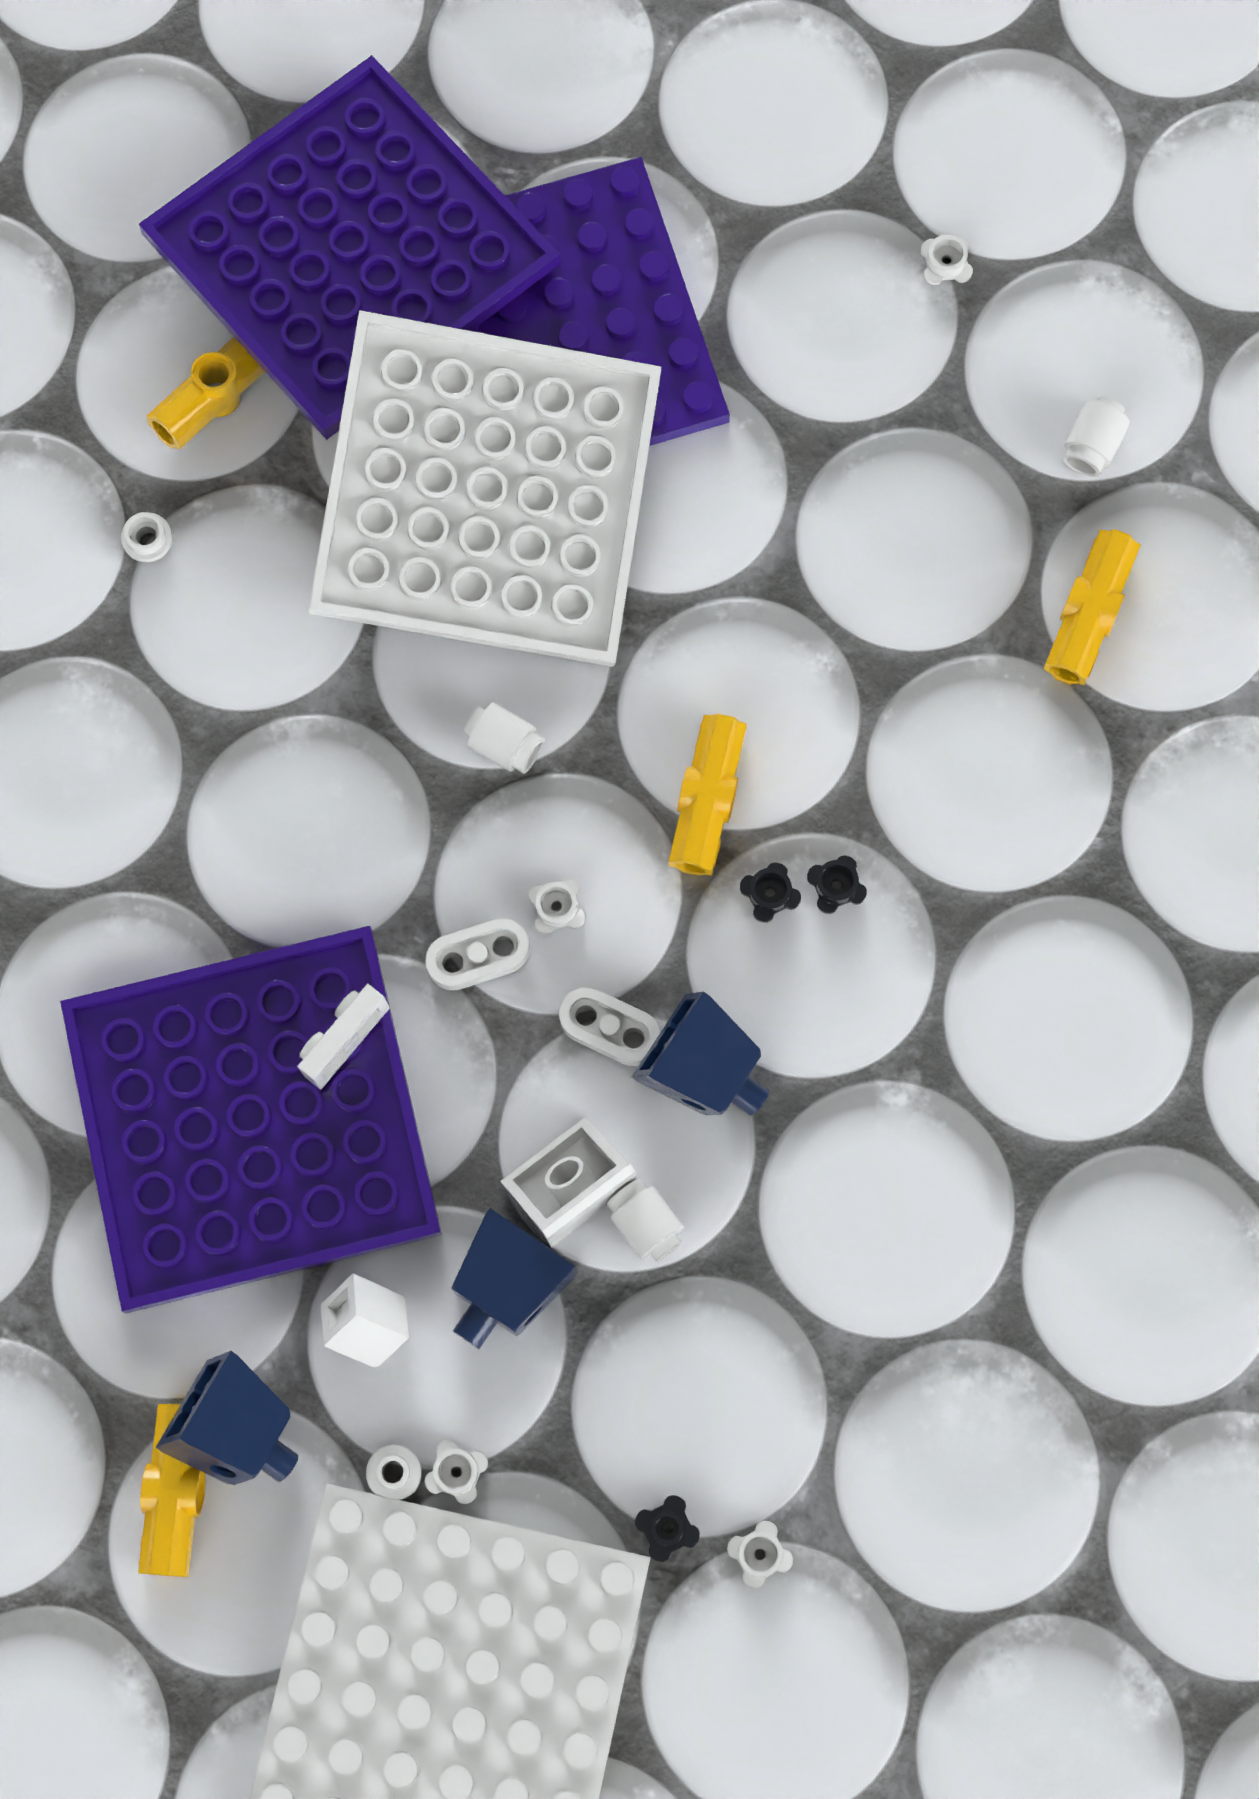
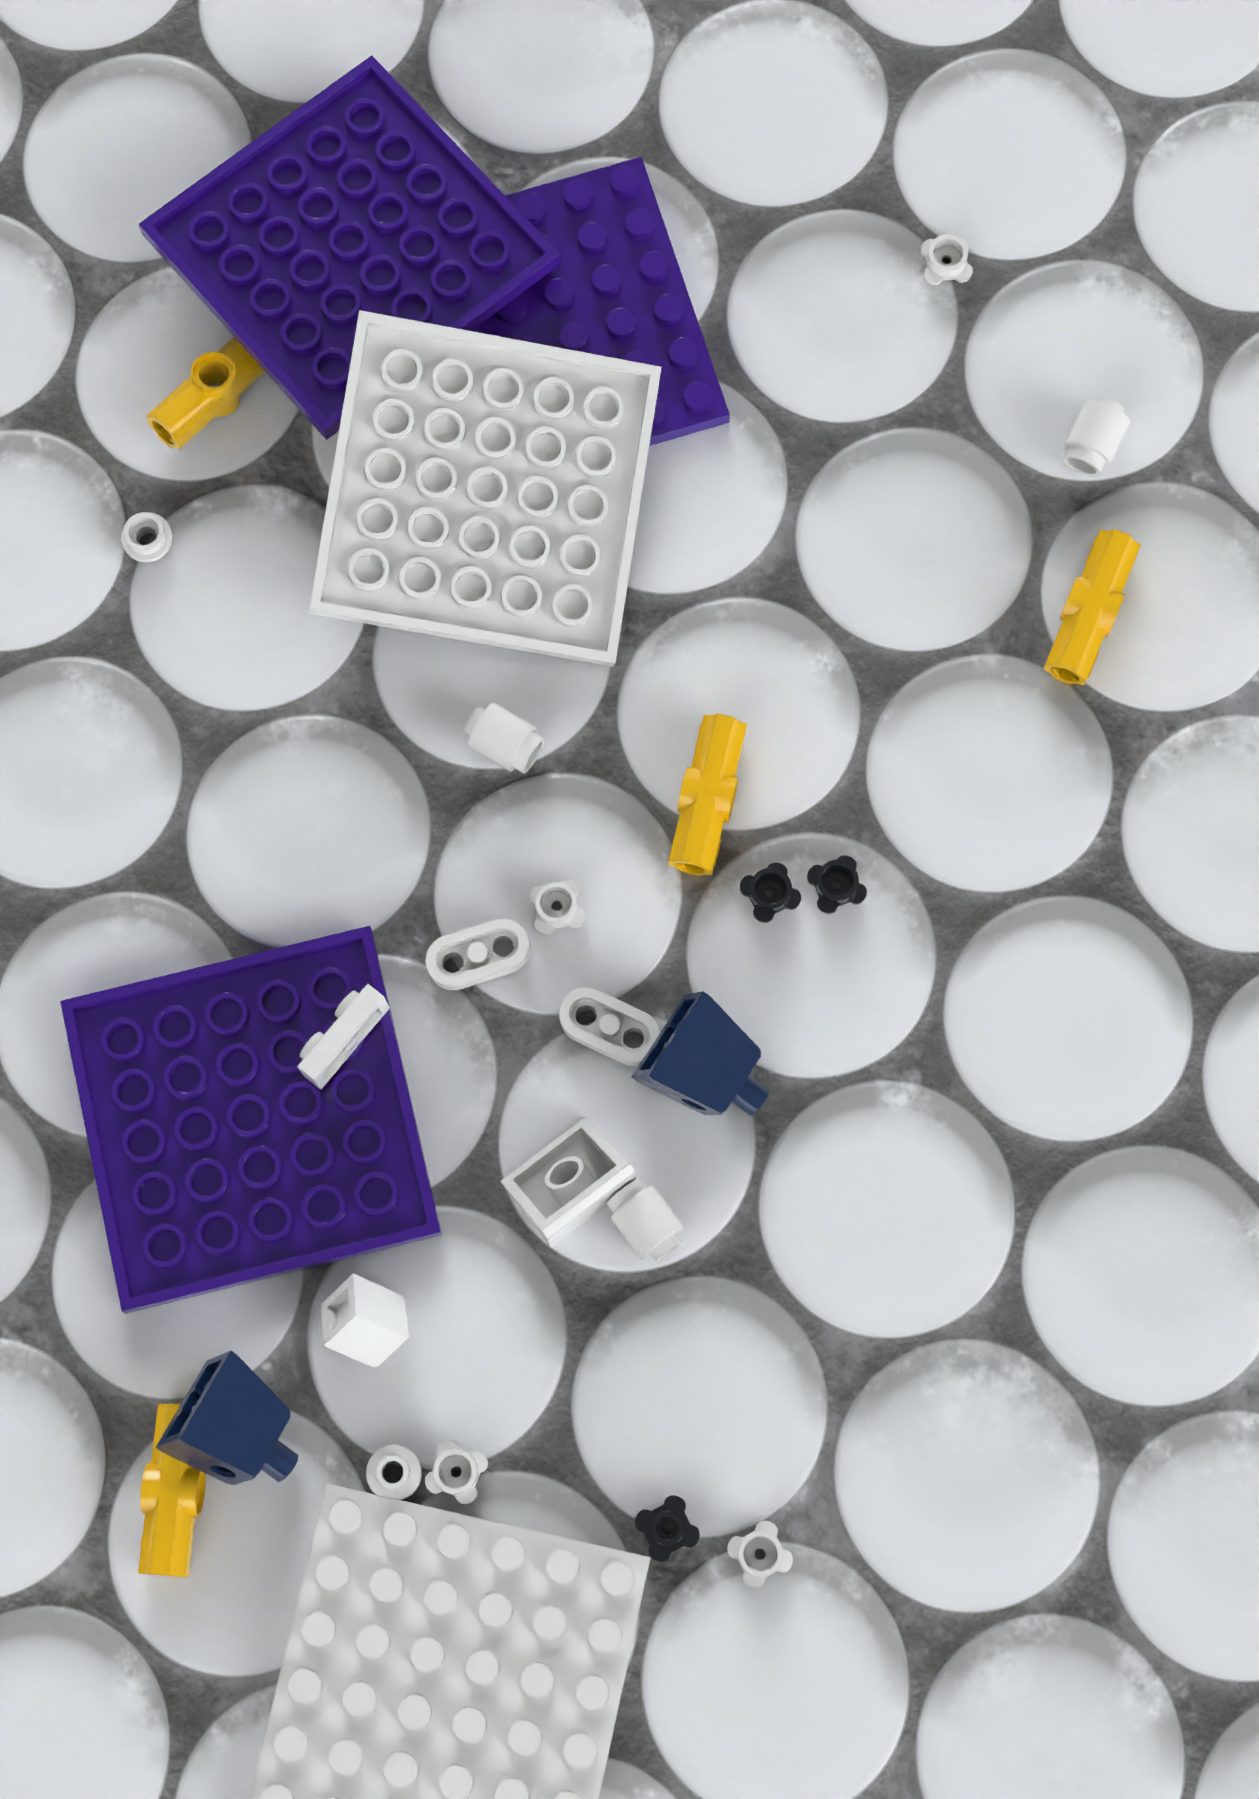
dark blue torso [451,1208,578,1349] -> none

